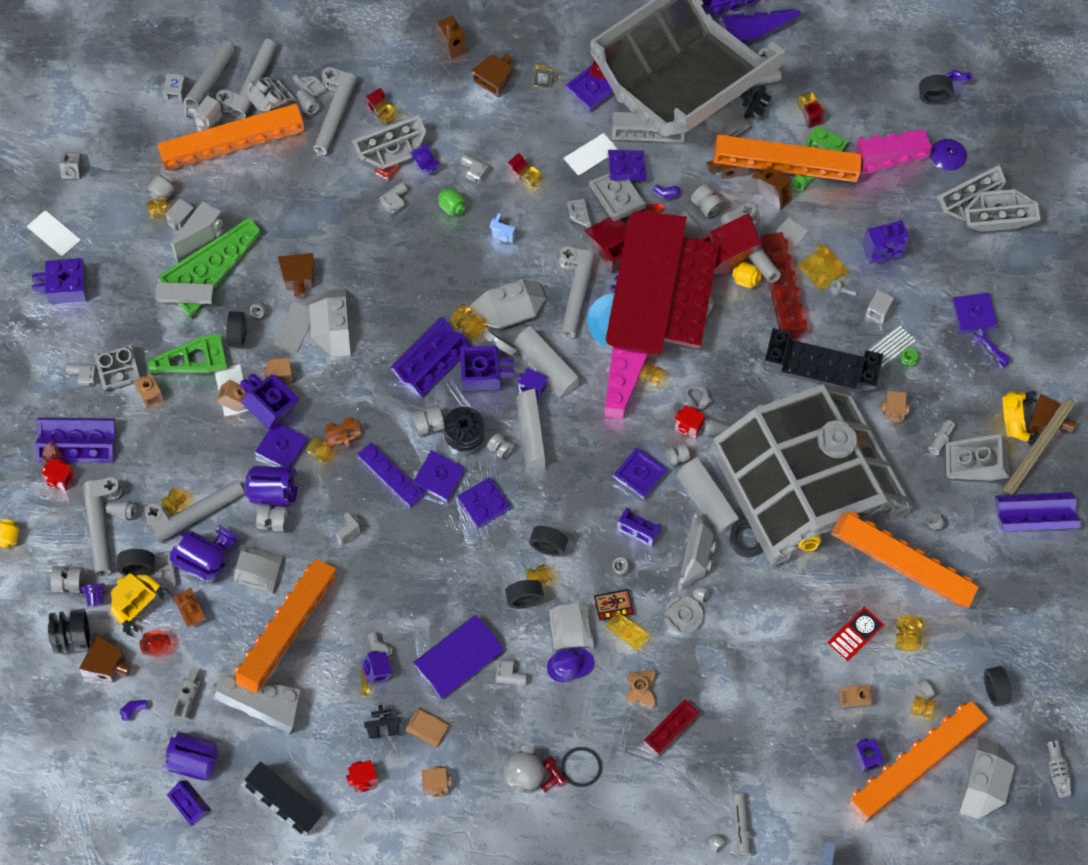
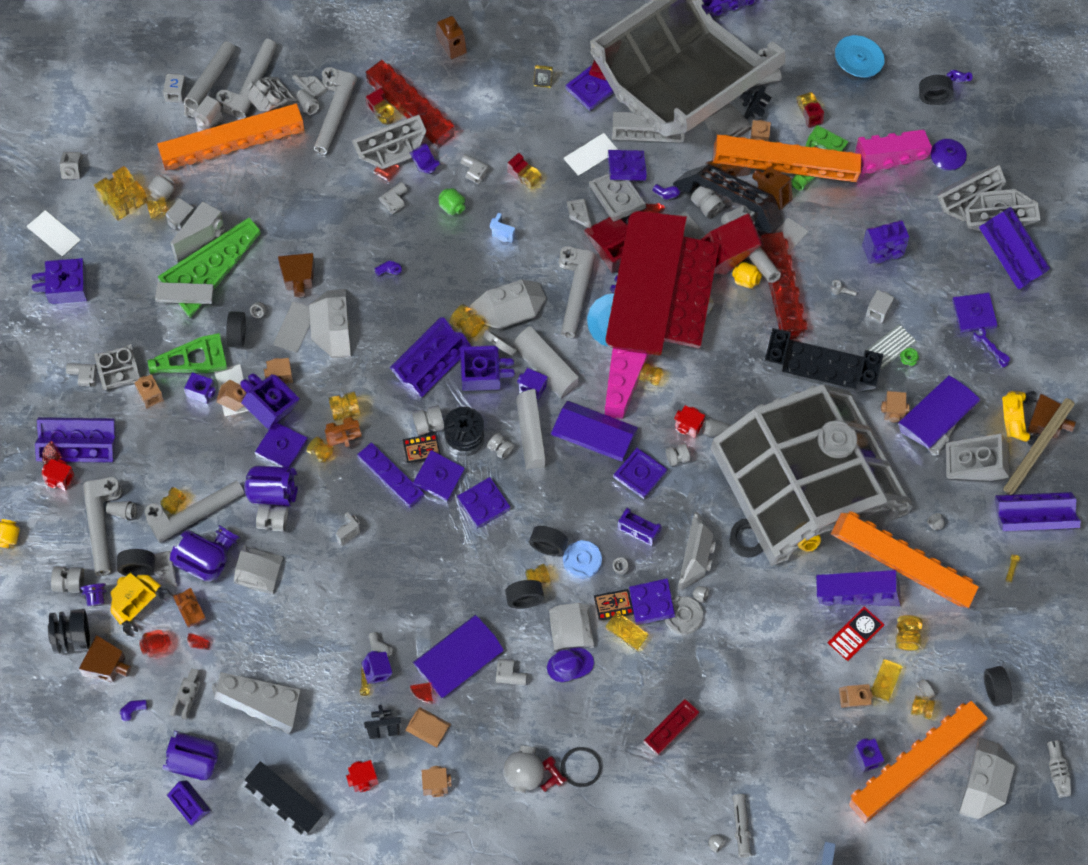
orange brick [234,559,336,694] -> none
reddish brown torso [471,54,513,98] -> none
medium nougat animal [626,670,656,708] -> none
light grey brick [676,457,739,537] -> none
light grey piece [683,385,712,410] -> none
dark purple wedge [722,9,801,43] -> none
clear yellow hinge [797,244,849,291] -> none
none -> clear yellow brick [94,166,148,221]
none -> dark purple brick [184,372,216,404]
none -> clear red tile [187,633,210,650]
none -> clear yellow wheel [328,391,360,421]
none -> clear red brick [366,60,454,148]
none -> dark purple arm [374,261,402,276]
none -> piece [403,433,441,463]
none -> clear red tile [410,683,433,704]
none -> dark purple slope [551,401,638,462]
none -> light blue tile [563,540,602,579]
none -> dark purple plate [629,578,675,625]
none -> black slope [673,164,783,233]
none -> medium nougat brick [750,120,771,141]
none -> dark purple wedge [816,570,901,607]
none -> dark azure piece [835,35,884,78]
none -> clear yellow plate [871,659,903,704]
none -> dark purple slope [898,375,980,449]
none -> dark purple slope [979,206,1050,290]
none -> clear yellow piece [1005,555,1020,583]

